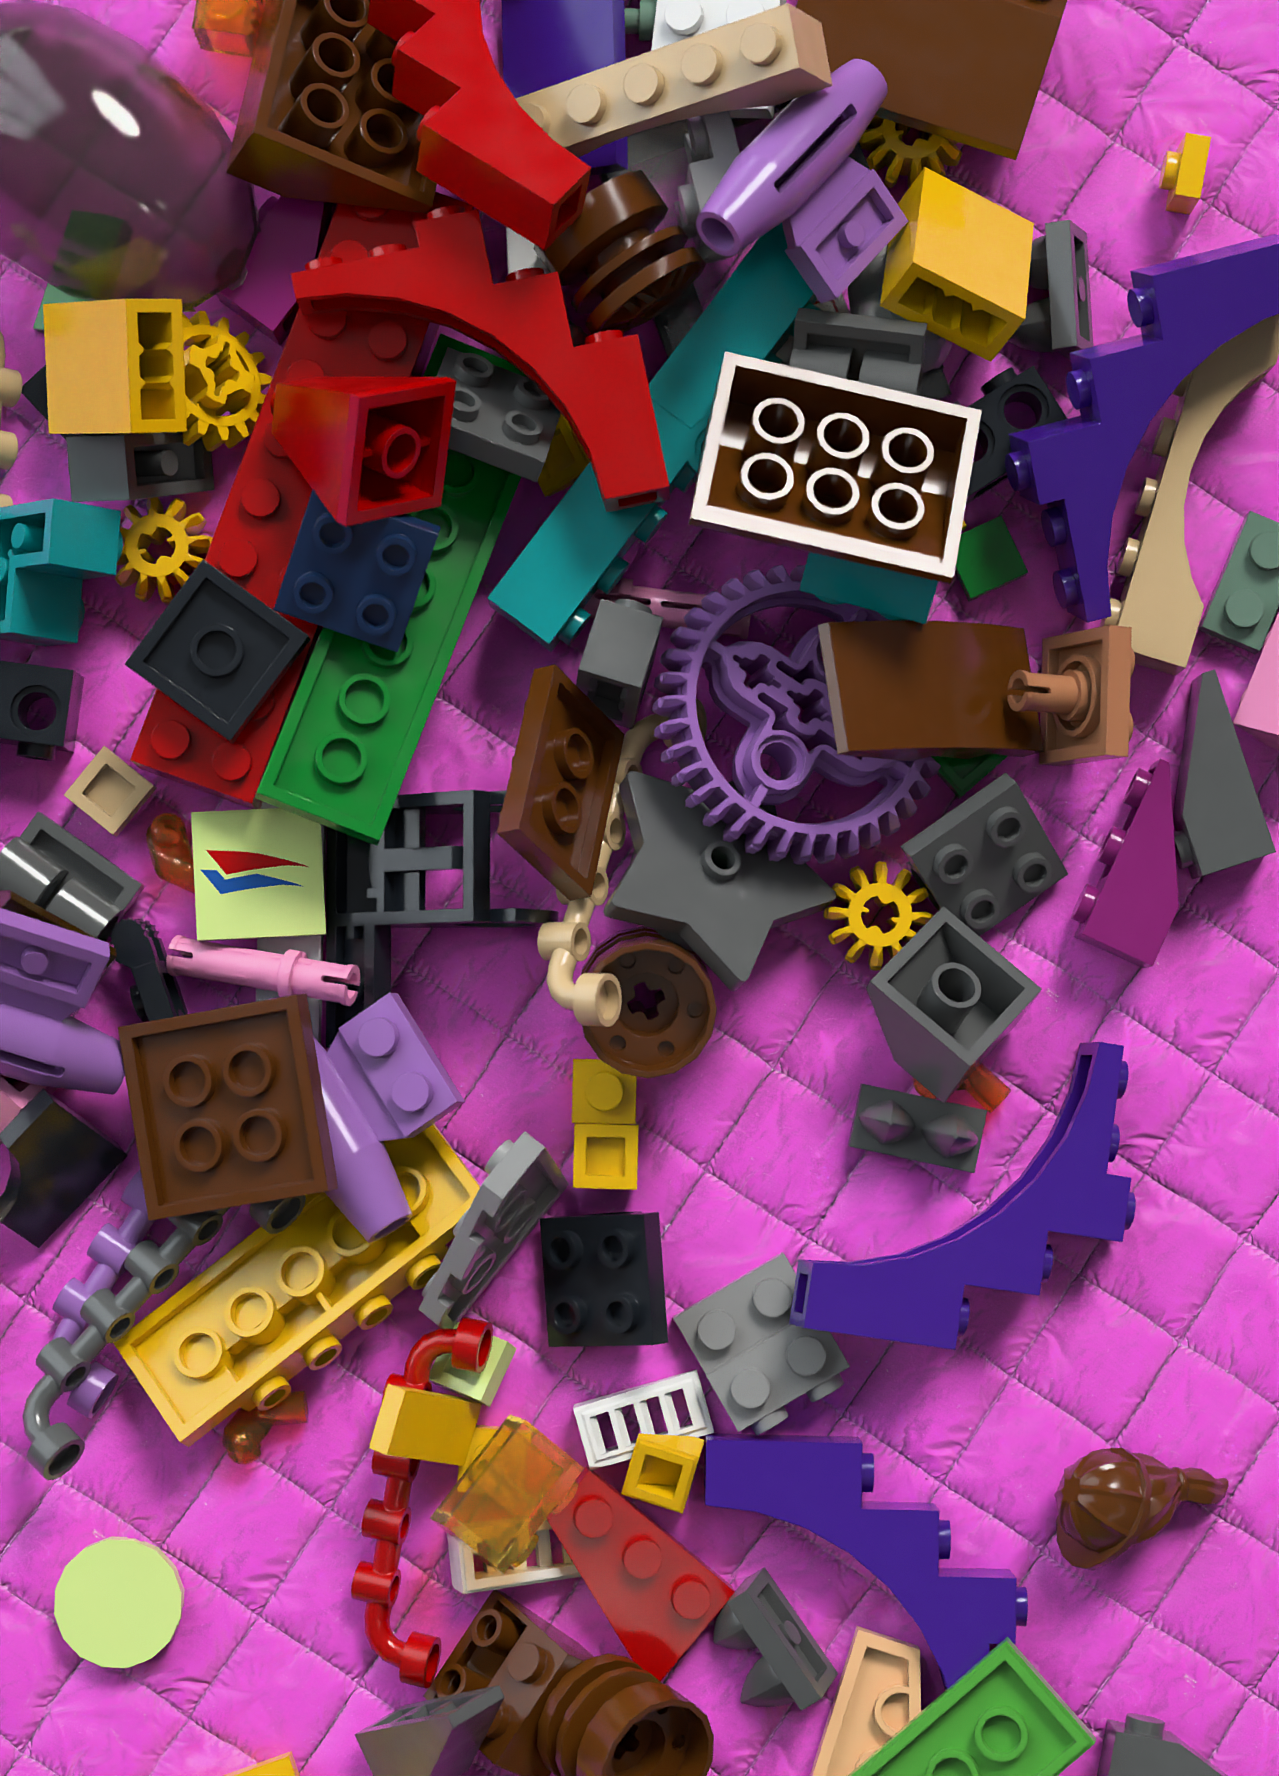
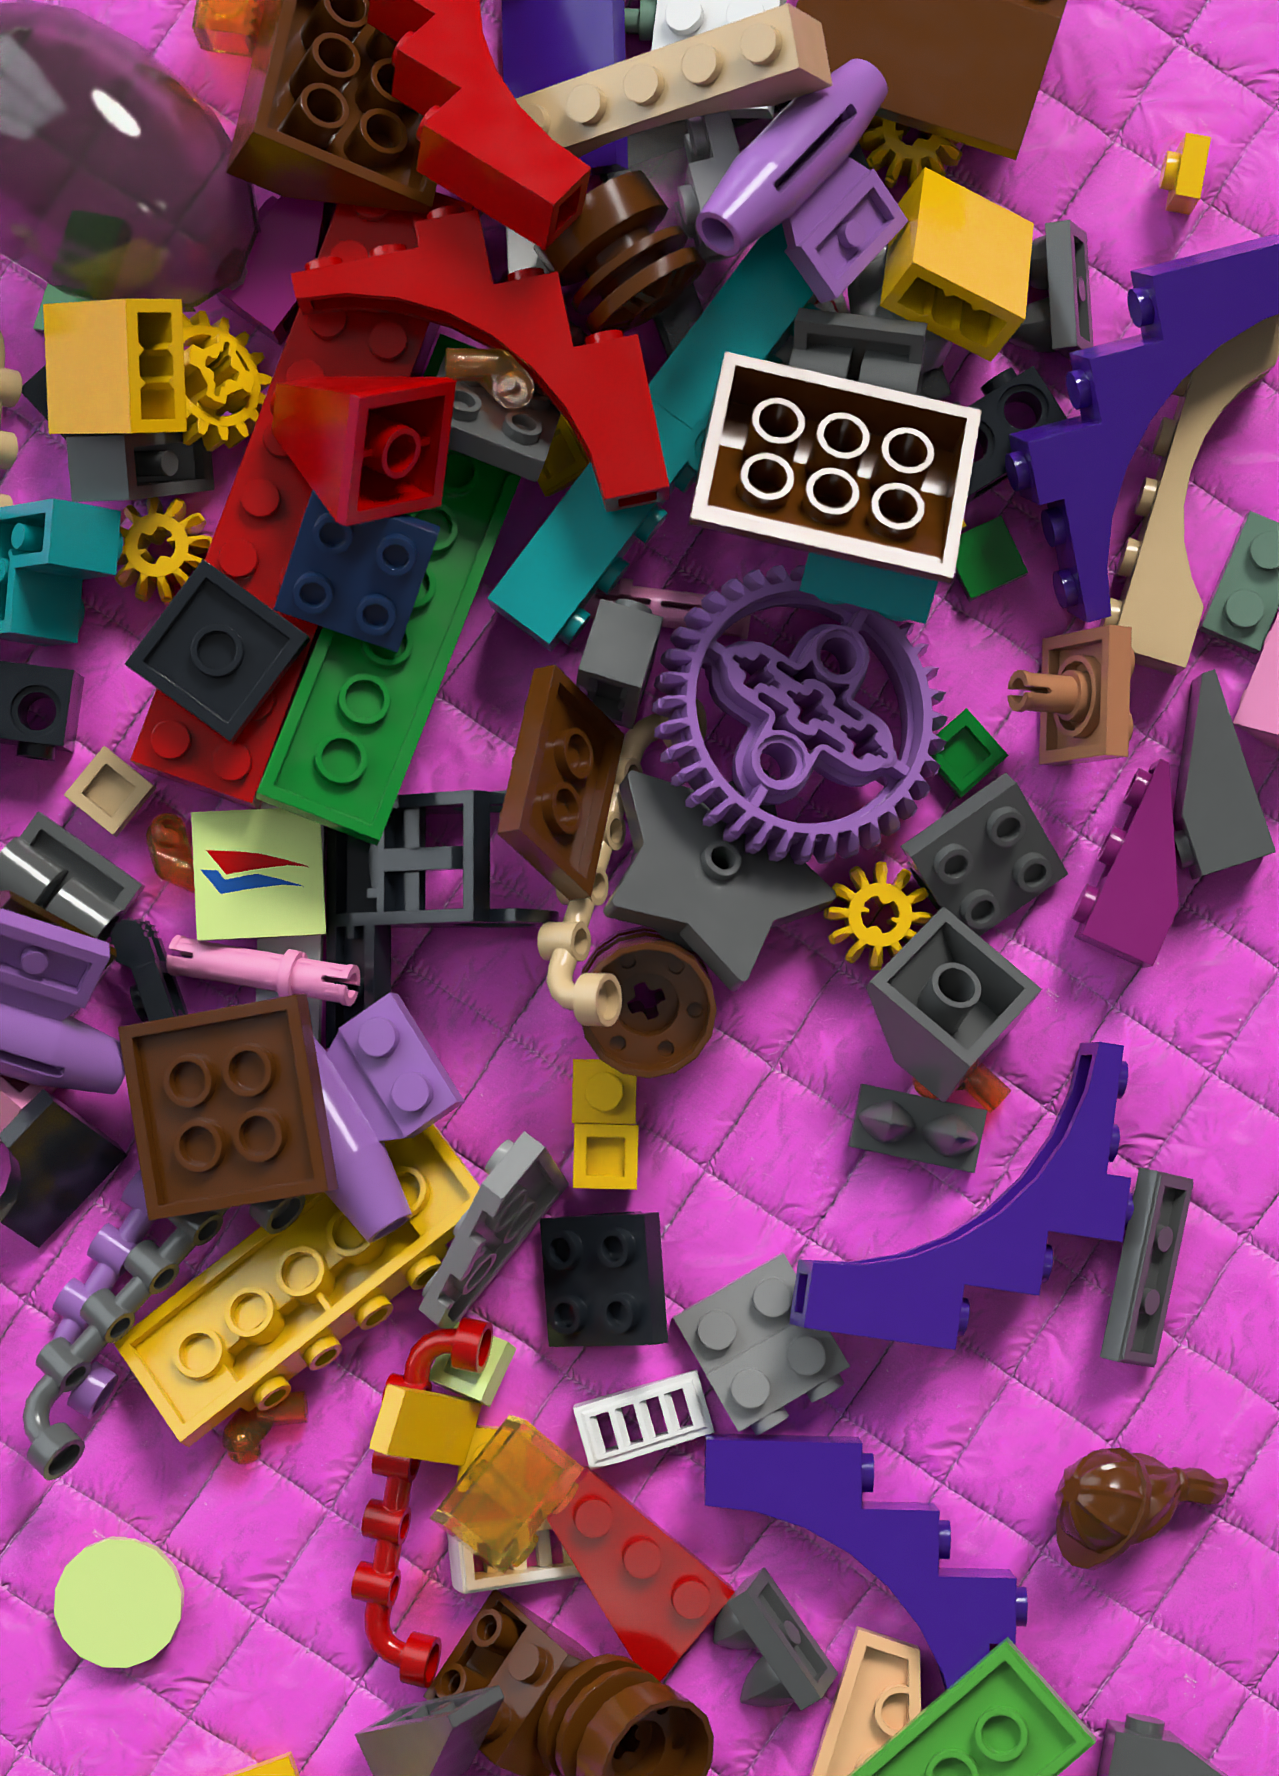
yellow slope [621,1433,705,1514] -> none
reddish brown slope [818,620,1044,761] -> none
none -> clear orange arm [445,348,534,409]
none -> dark grey tile [1100,1167,1194,1368]

